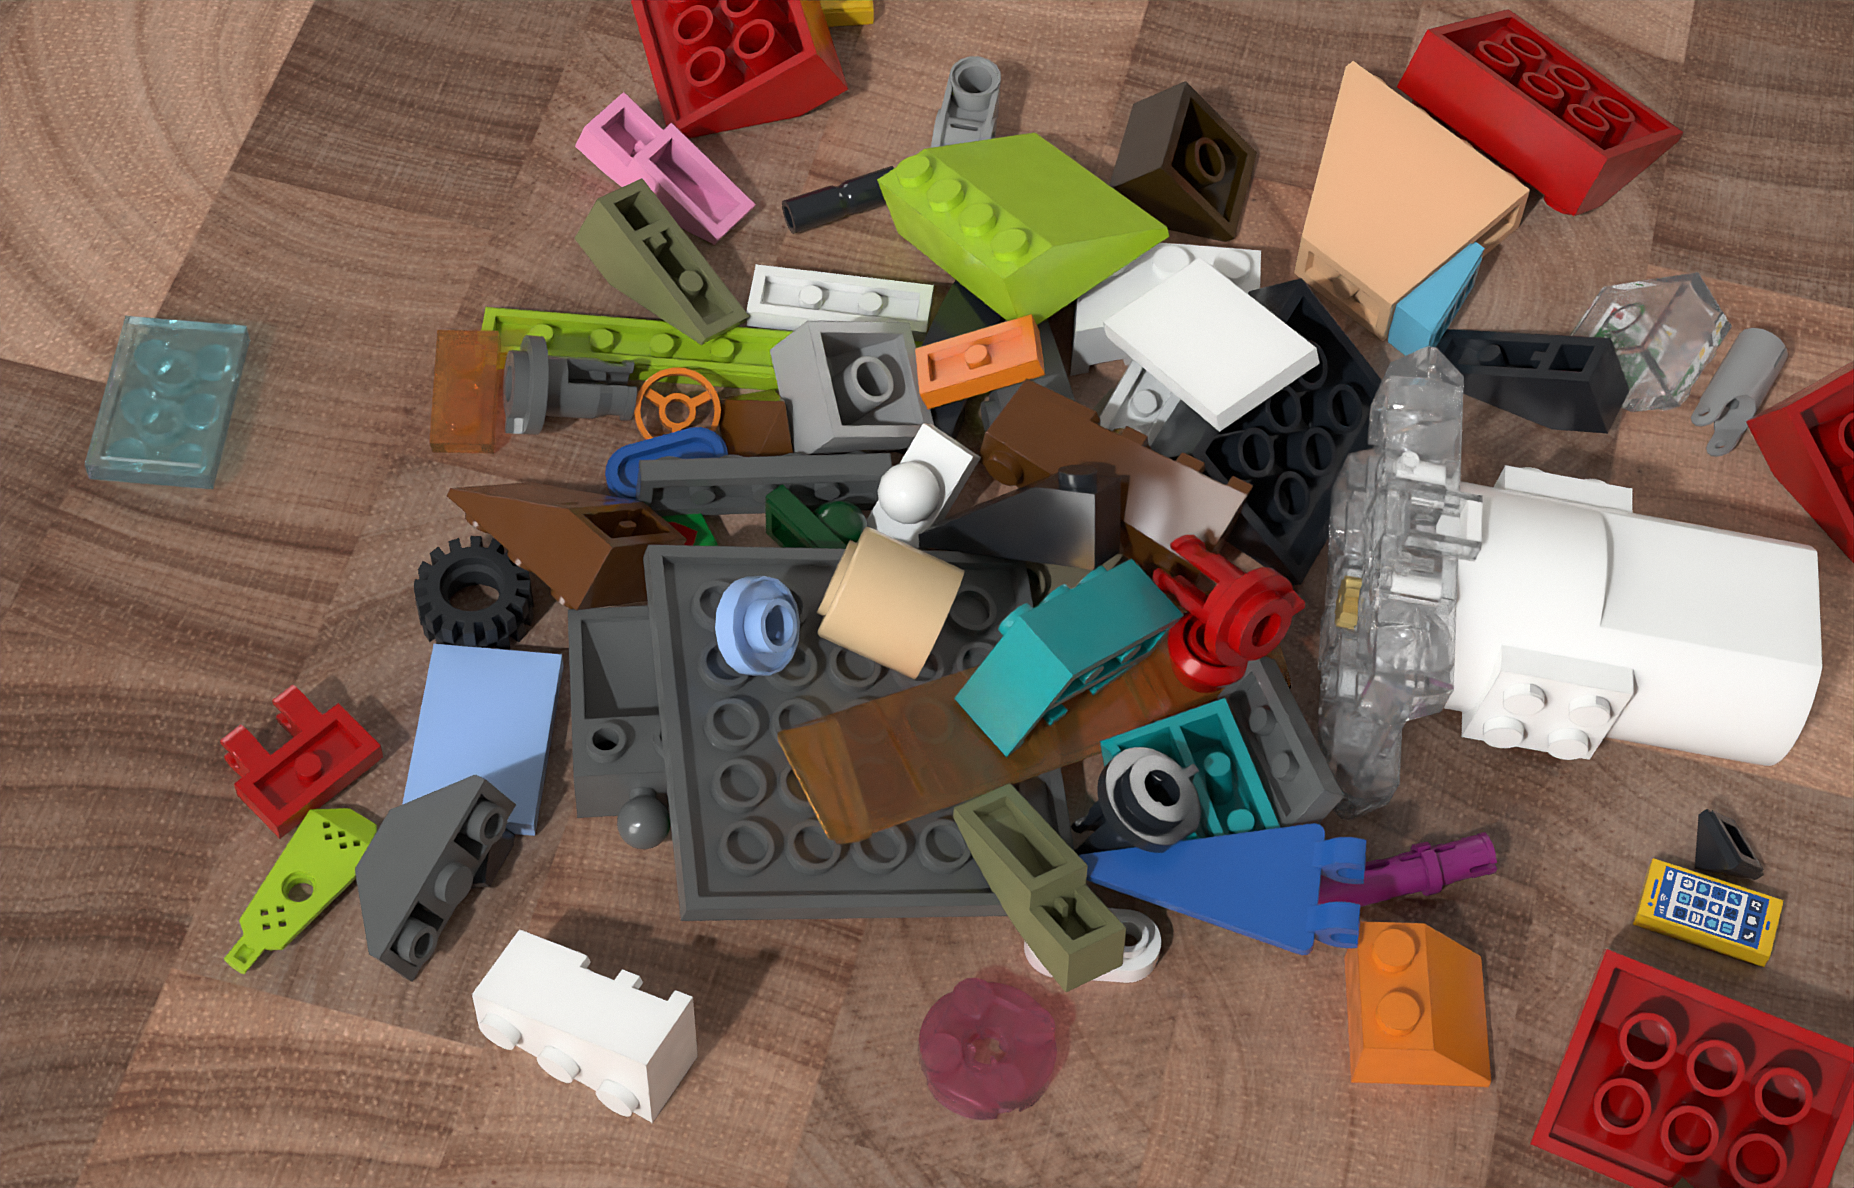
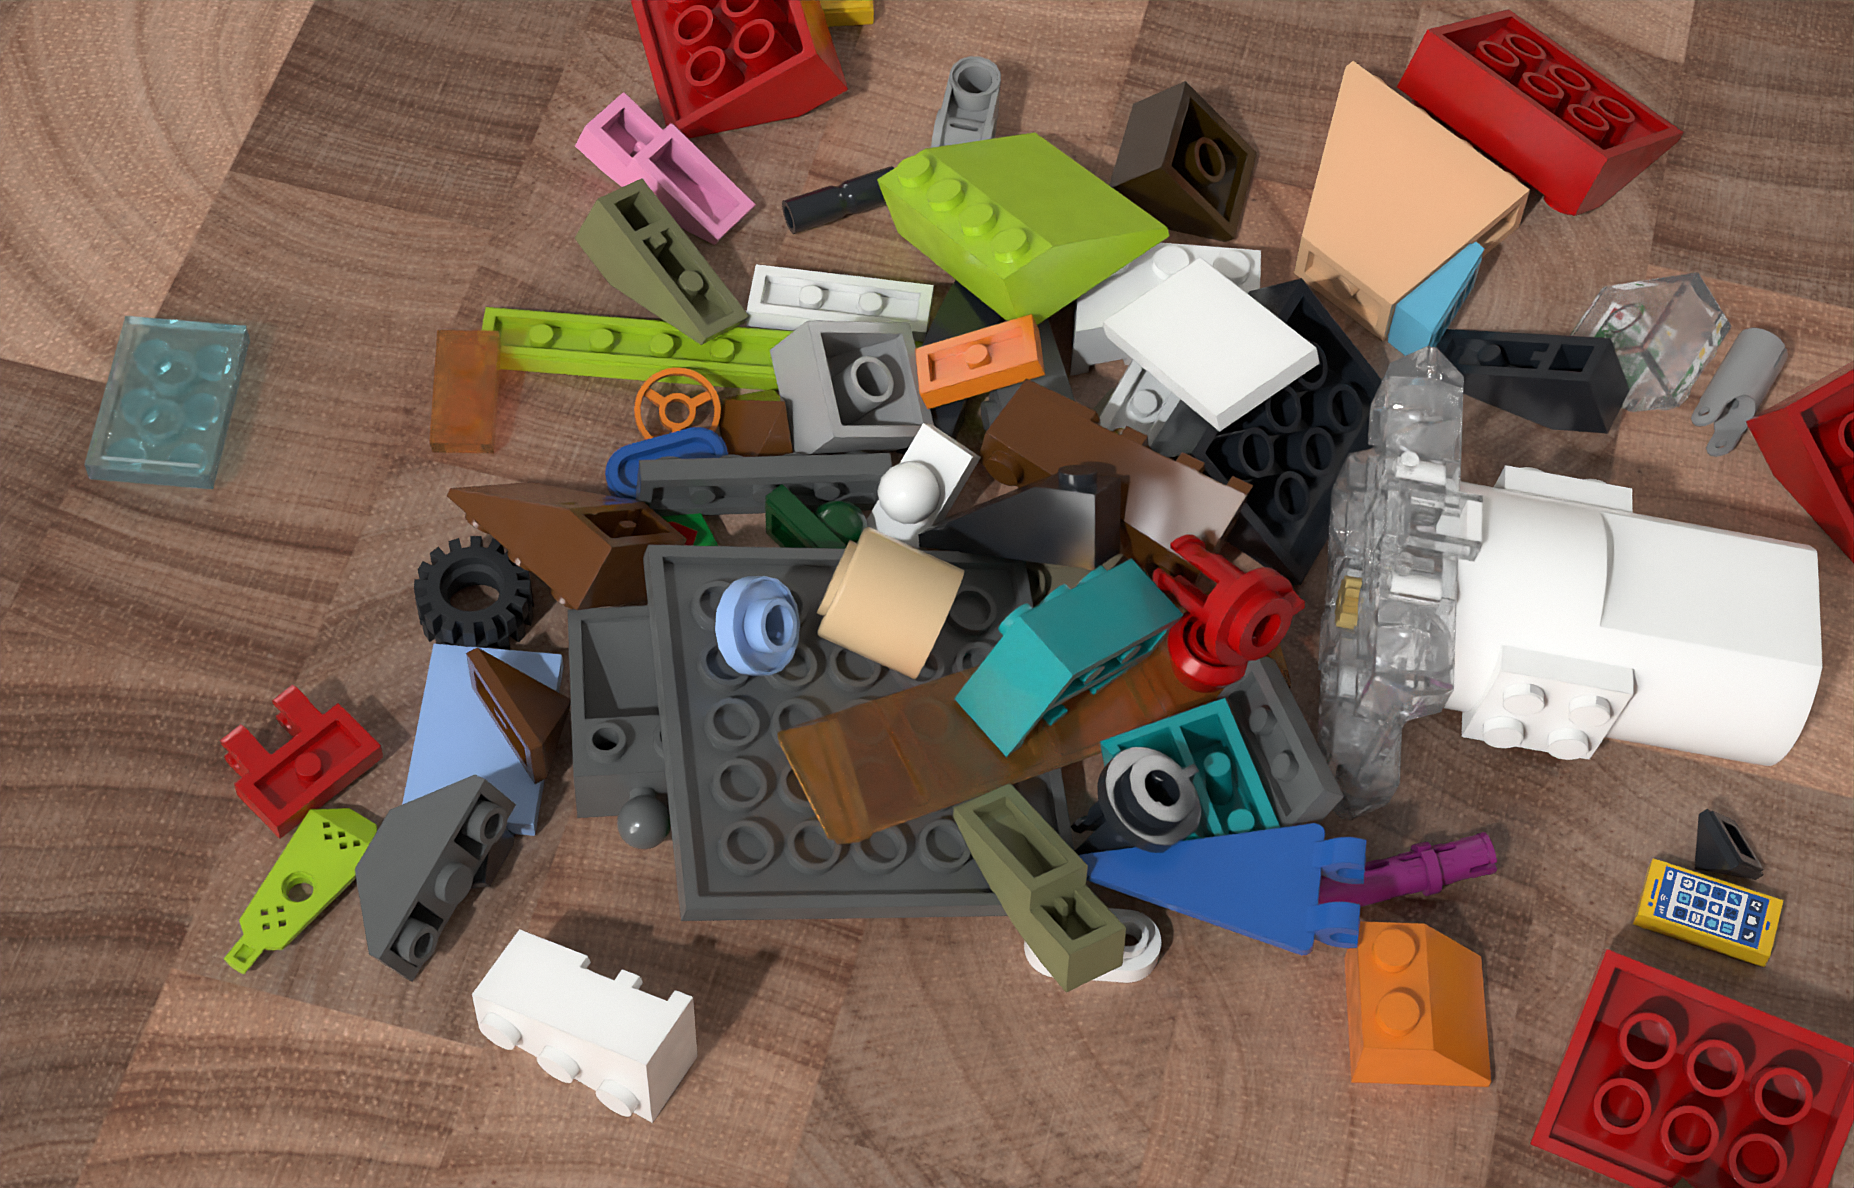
dark grey piece [503,335,637,435] -> none
clear pink plate [918,978,1057,1120] -> none
none -> reddish brown slope [466,647,571,784]

